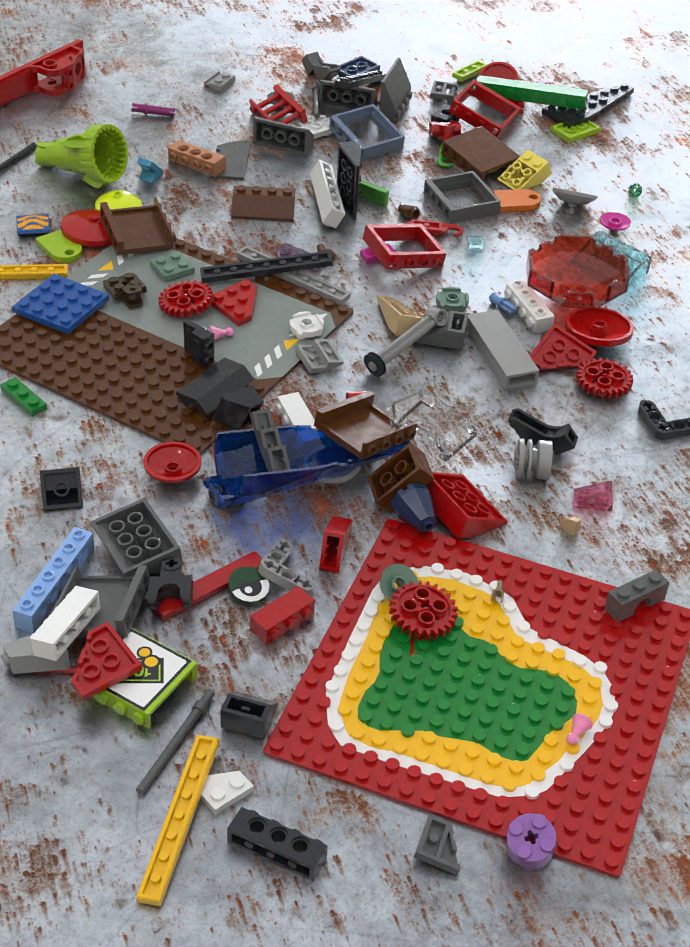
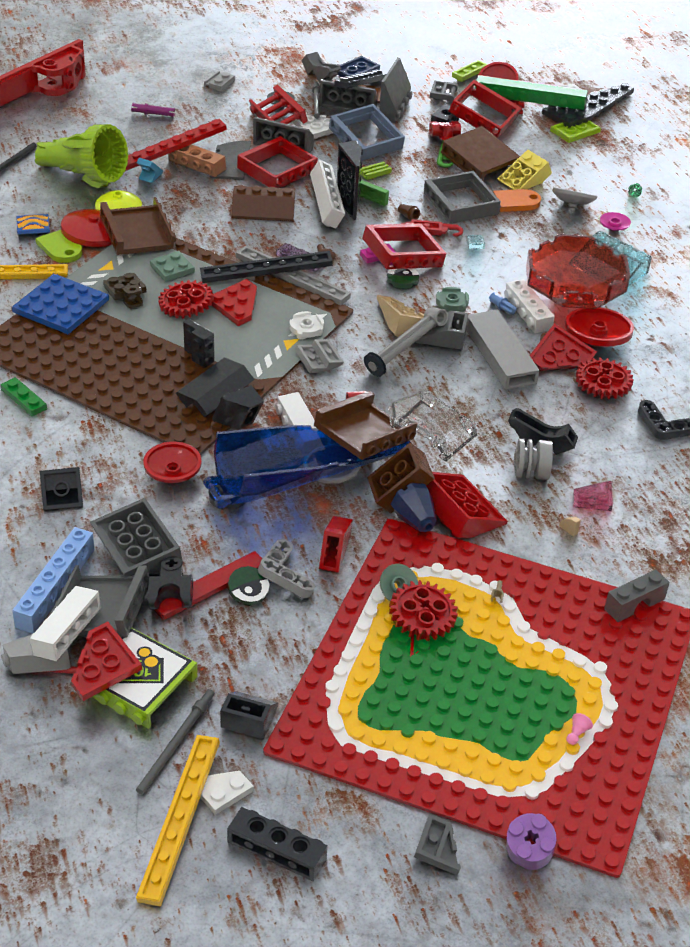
bright pink piece [209,326,234,341] -> none
dark grey slope [250,408,294,487] -> none
red brick [250,586,315,645] -> none
none -> red plate [125,119,227,171]
none -> red window [237,136,318,188]
none -> lime tile [360,161,392,180]
none -> dark green tile [387,268,419,289]

